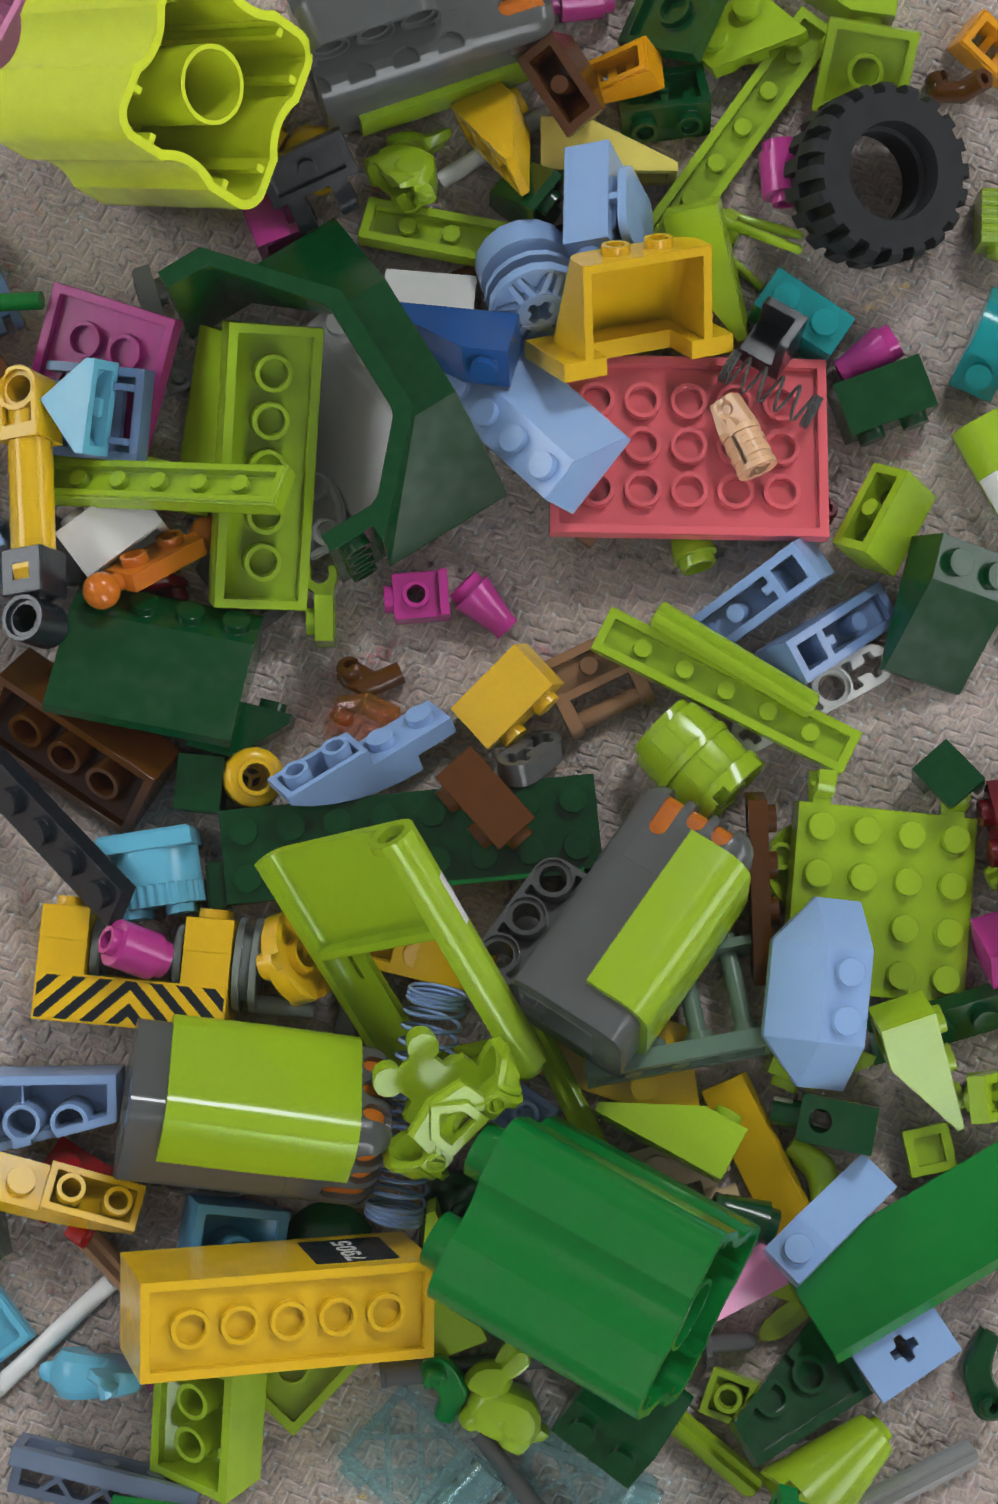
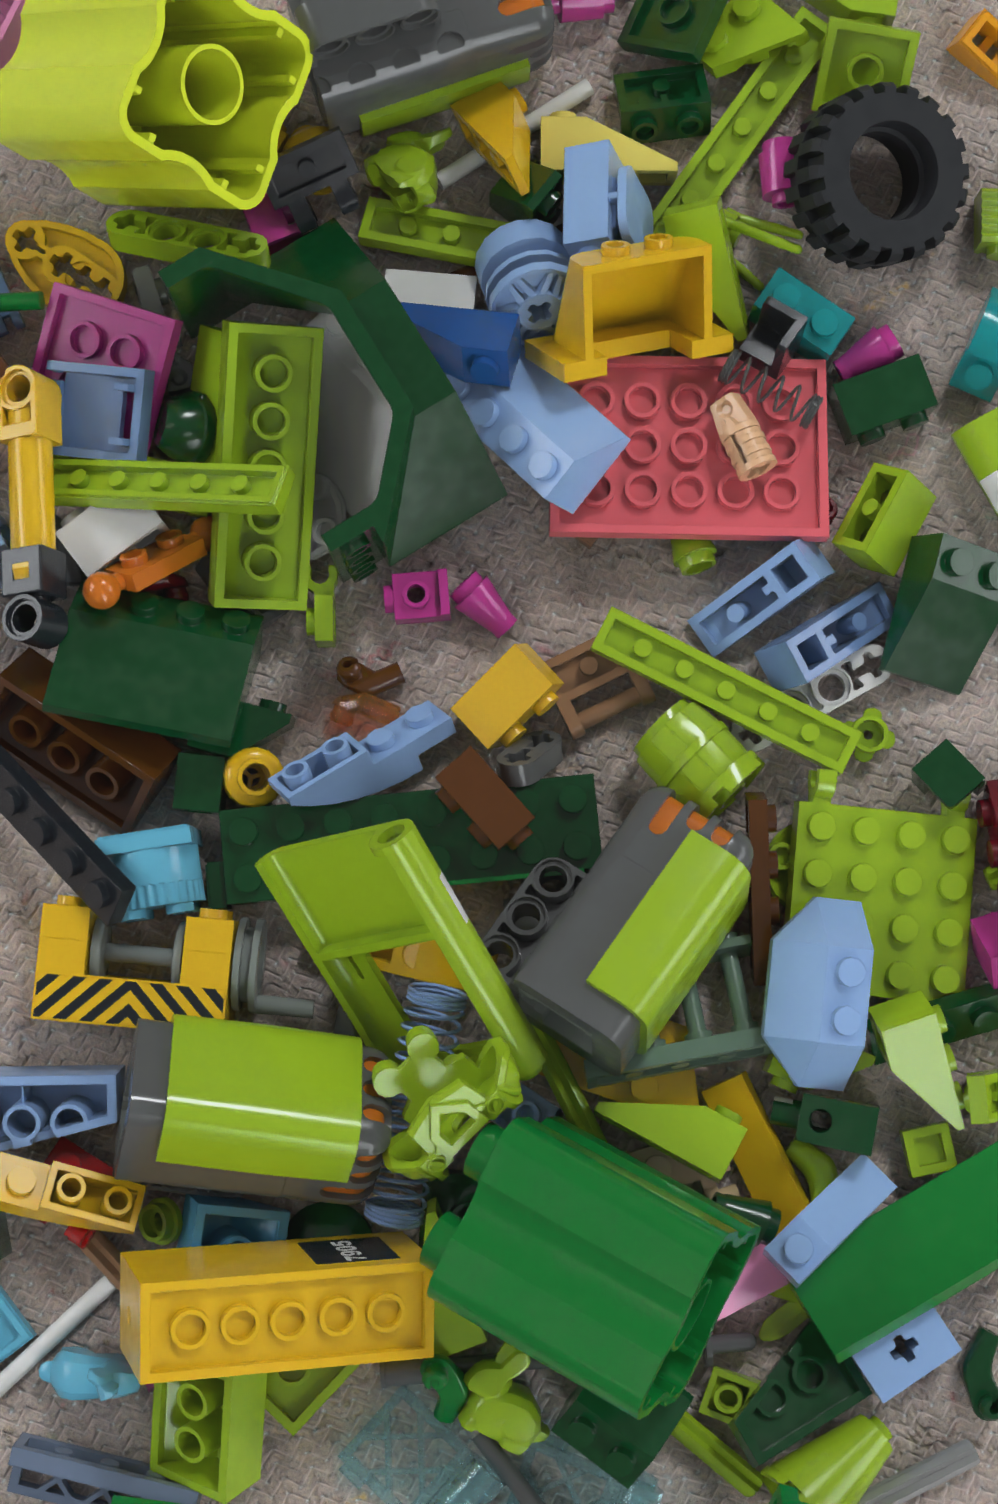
medium azure slope [40,357,119,457] -> none
dark pink brick [98,919,174,979] -> none
yellow plate [256,911,331,1007] -> none
reddish brown slope [517,31,606,137] -> none
light orange slope [588,35,665,104] -> none
lime axle [650,602,820,717] -> none
reddish brown arm [924,67,993,104] -> none
none -> yellow piece [5,220,128,308]
none -> lime beam [106,209,271,268]
none -> lime plate [138,1197,183,1245]
none -> dark green hat [154,389,217,463]
none -> lime plate [845,708,895,762]

